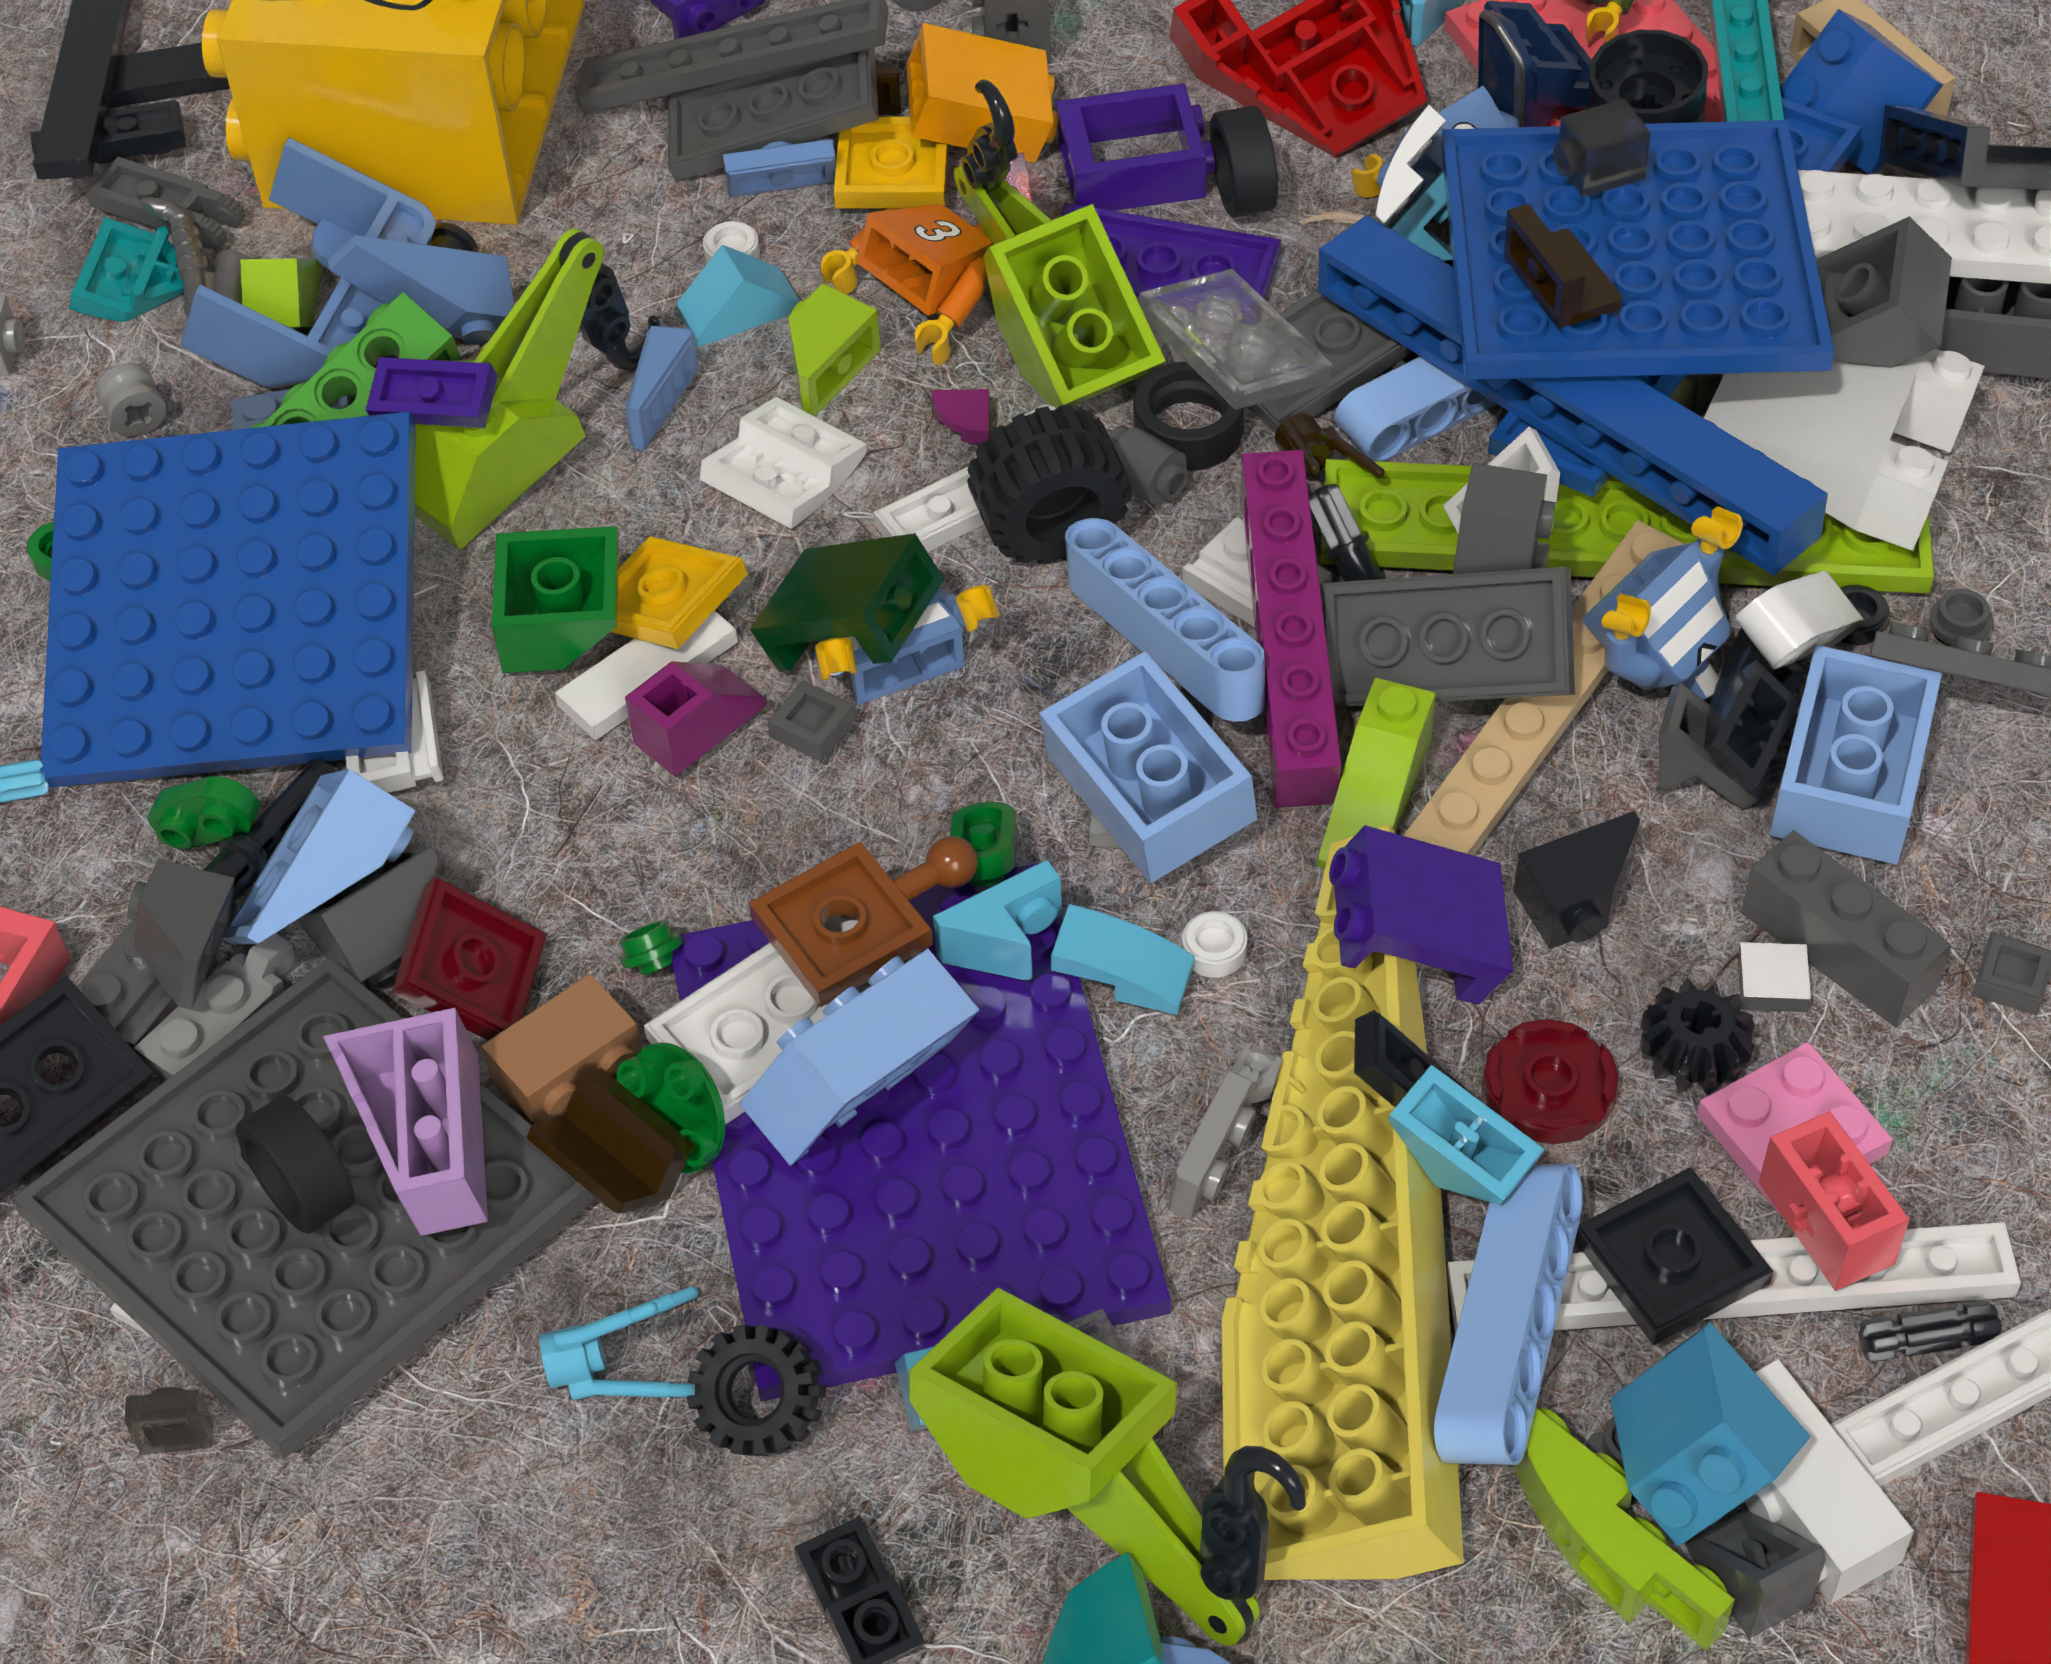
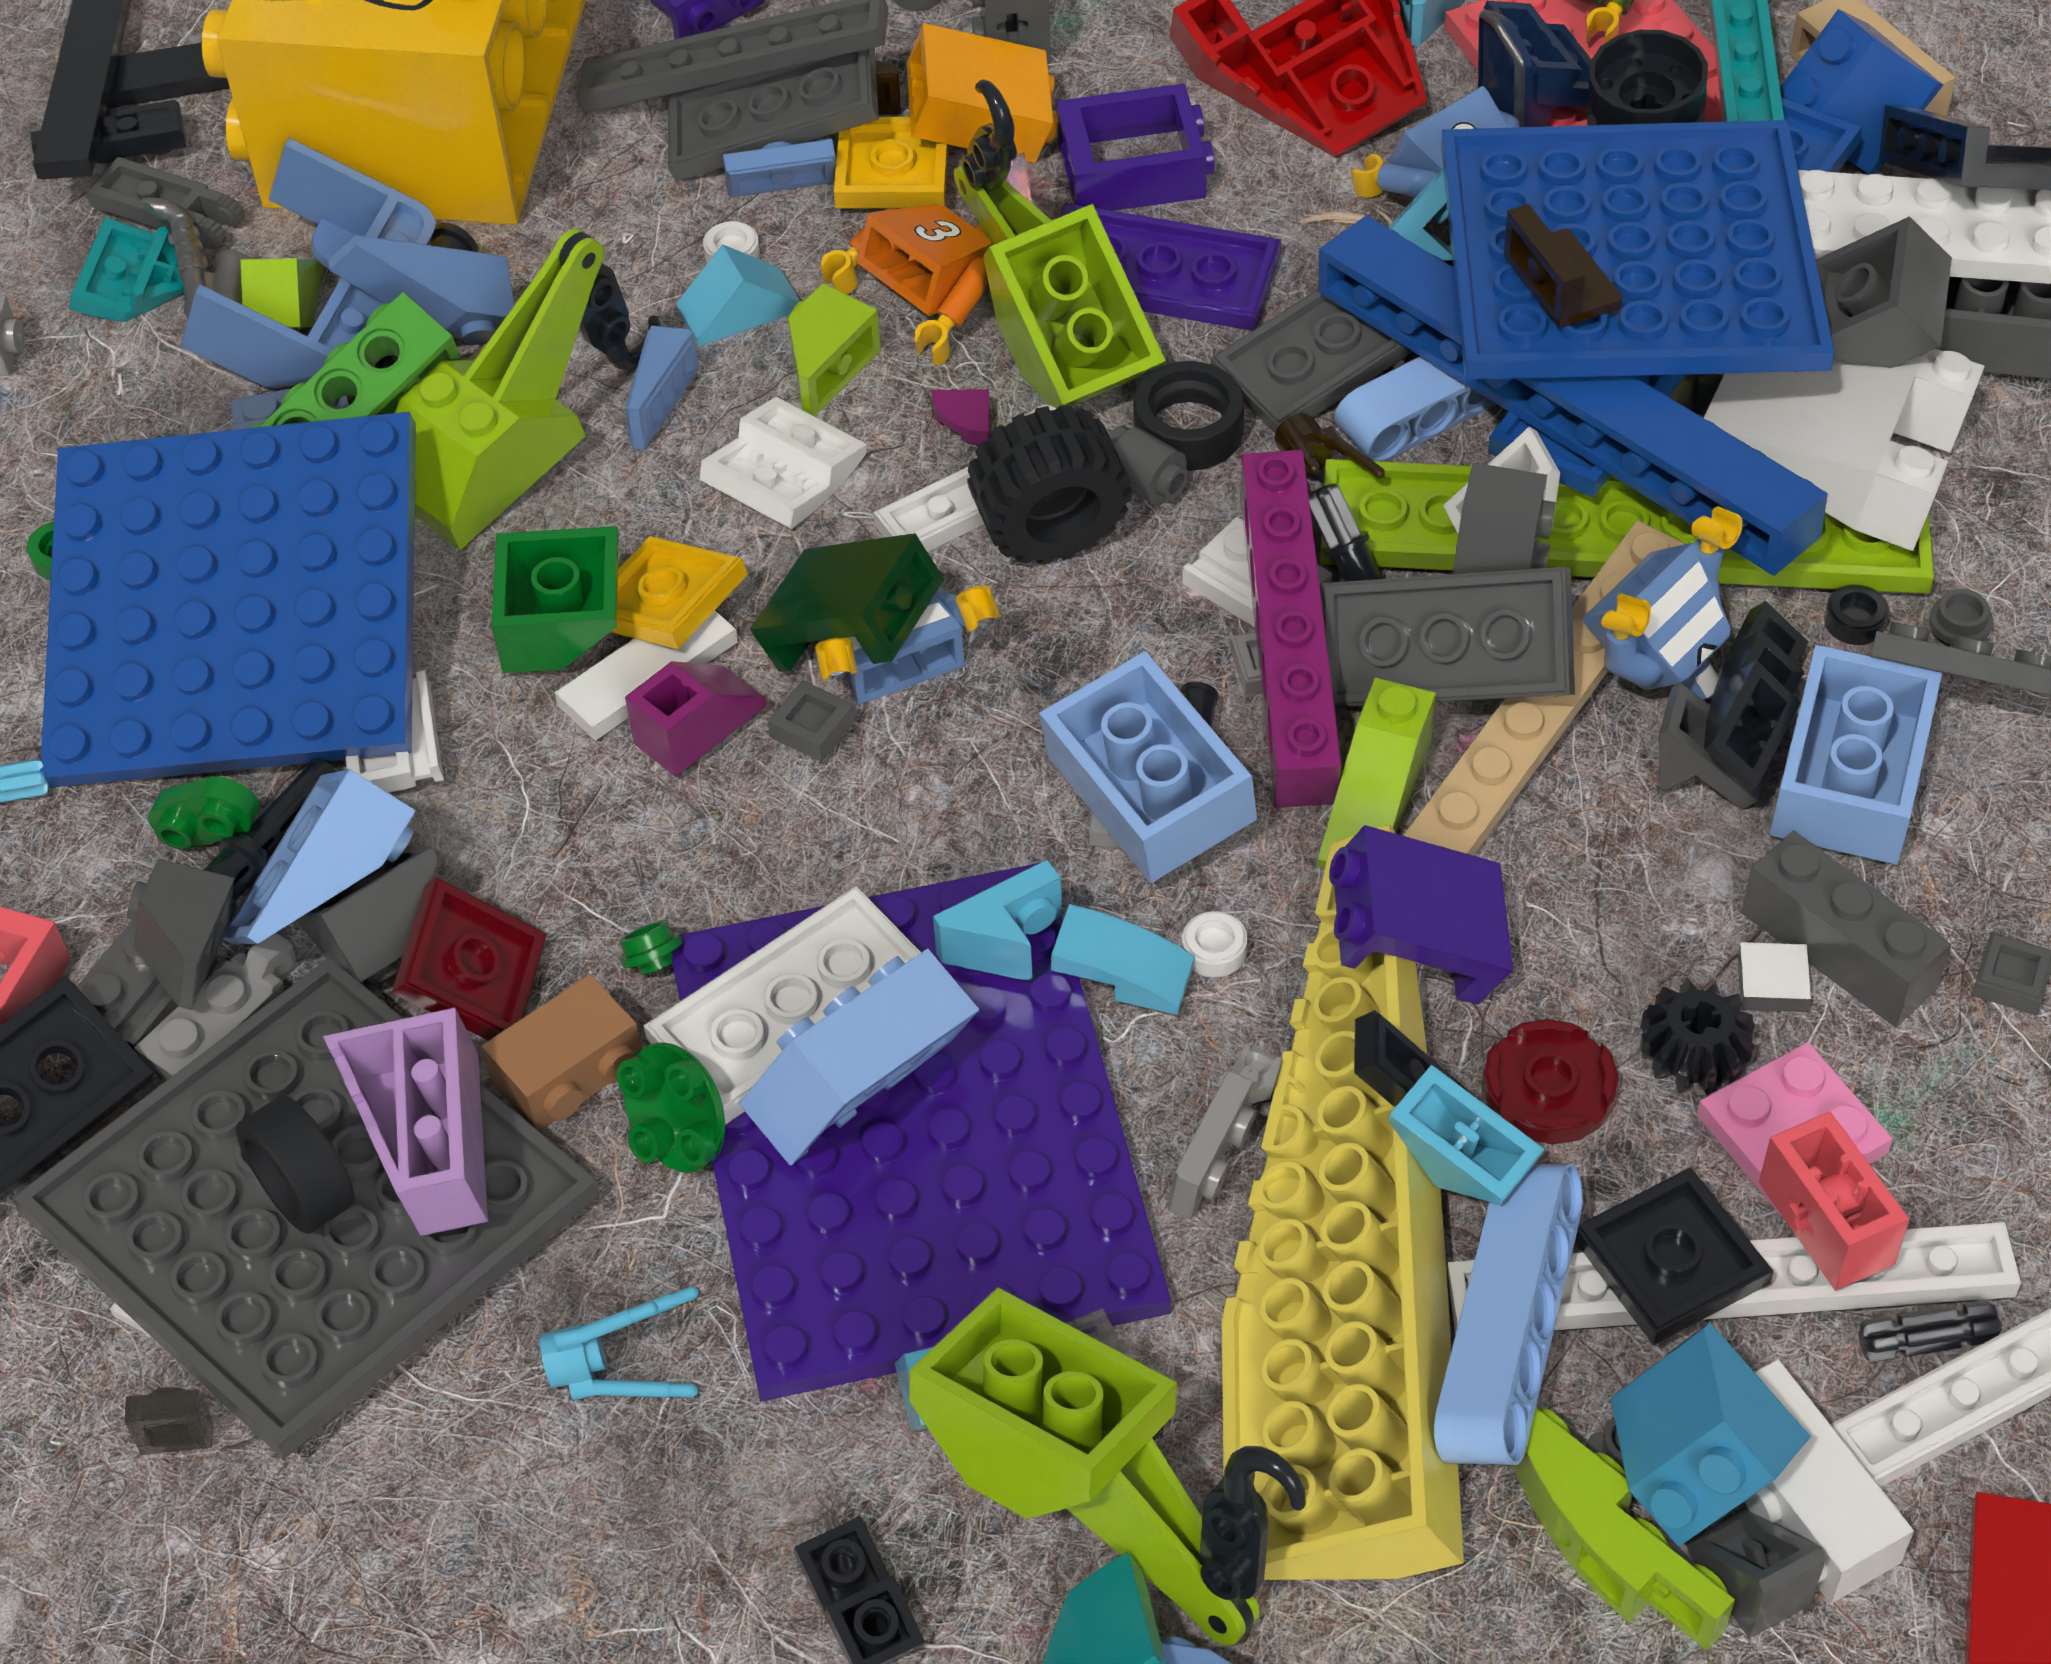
light grey wheel [96,363,166,437] -> none
dark purple plate [366,357,498,428] -> none
dark brown panel [527,1068,694,1214] -> none
black tyre [687,1325,826,1456] -> none
dark orange plate [749,836,978,1008] -> none
green plate [950,802,1018,887] -> none
light blue beam [1065,518,1266,722] -> none
clear plate [1138,269,1333,410] -> none
black tyre [1210,105,1278,218] -> none
white slope [1375,105,1446,228] -> none
black slope [1513,811,1640,949] -> none
clear smoke brick [1553,99,1651,197] -> none
white beam [1735,571,1864,669] -> none

